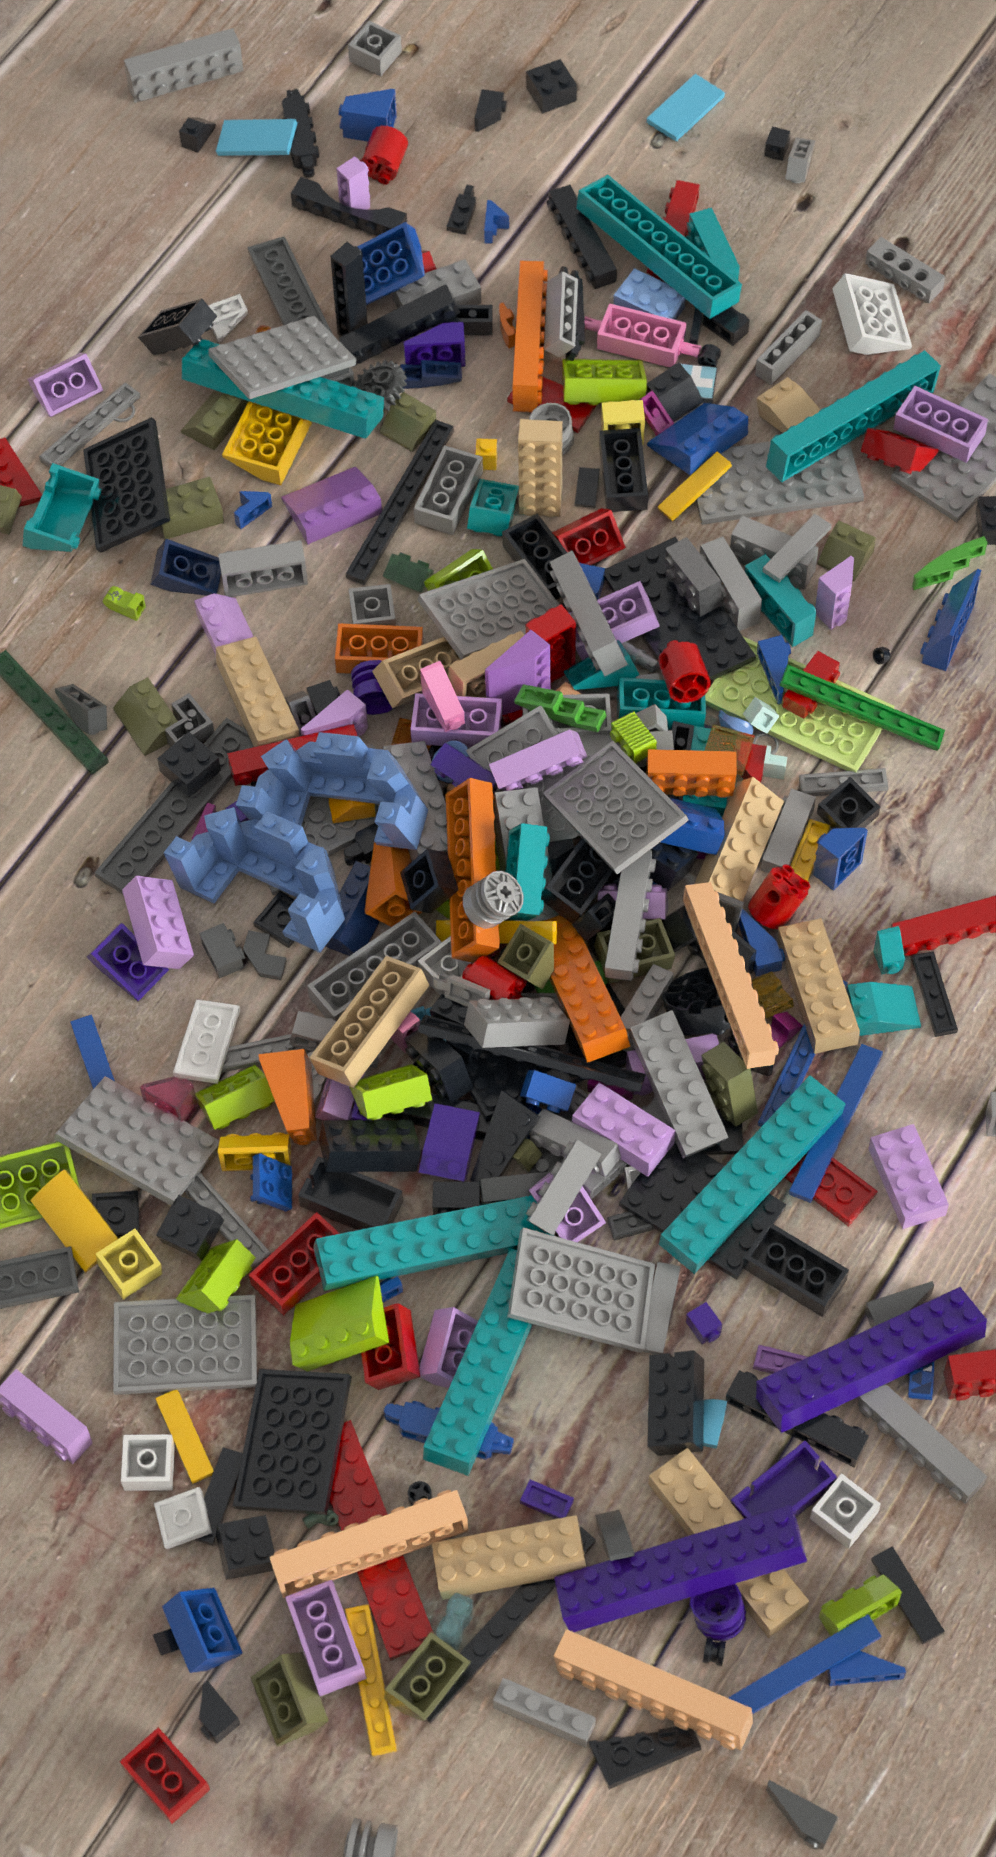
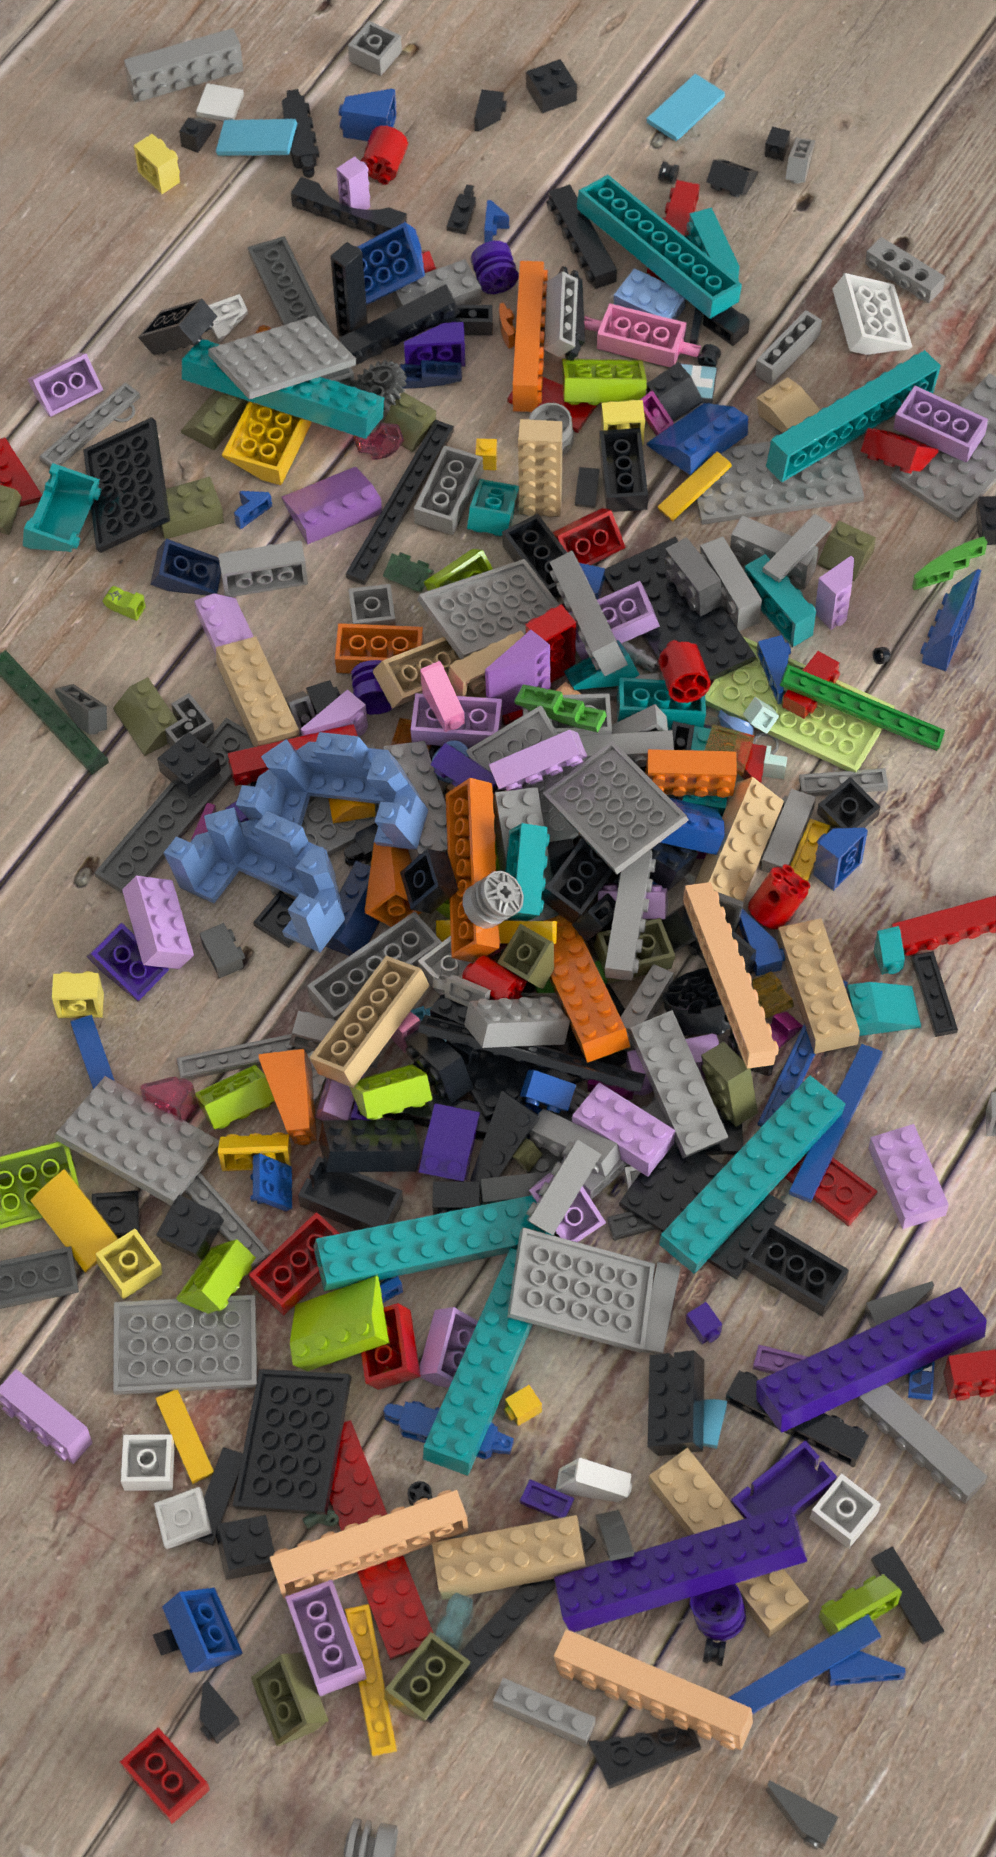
white tile [173,999,240,1084] -> none
dark grey tile [243,930,287,980] -> none
lime brick [610,712,657,763] -> none
none -> light yellow brick [52,971,104,1018]
none -> light yellow brick [134,134,180,194]
none -> white tile [196,83,244,121]
none -> clear pink brick [353,423,404,460]
none -> dark purple wheel [471,241,519,294]
none -> yellow brick [503,1385,542,1426]
none -> white slope [556,1458,632,1502]
none -> black wheel [658,161,679,184]
none -> black slope [706,159,759,197]

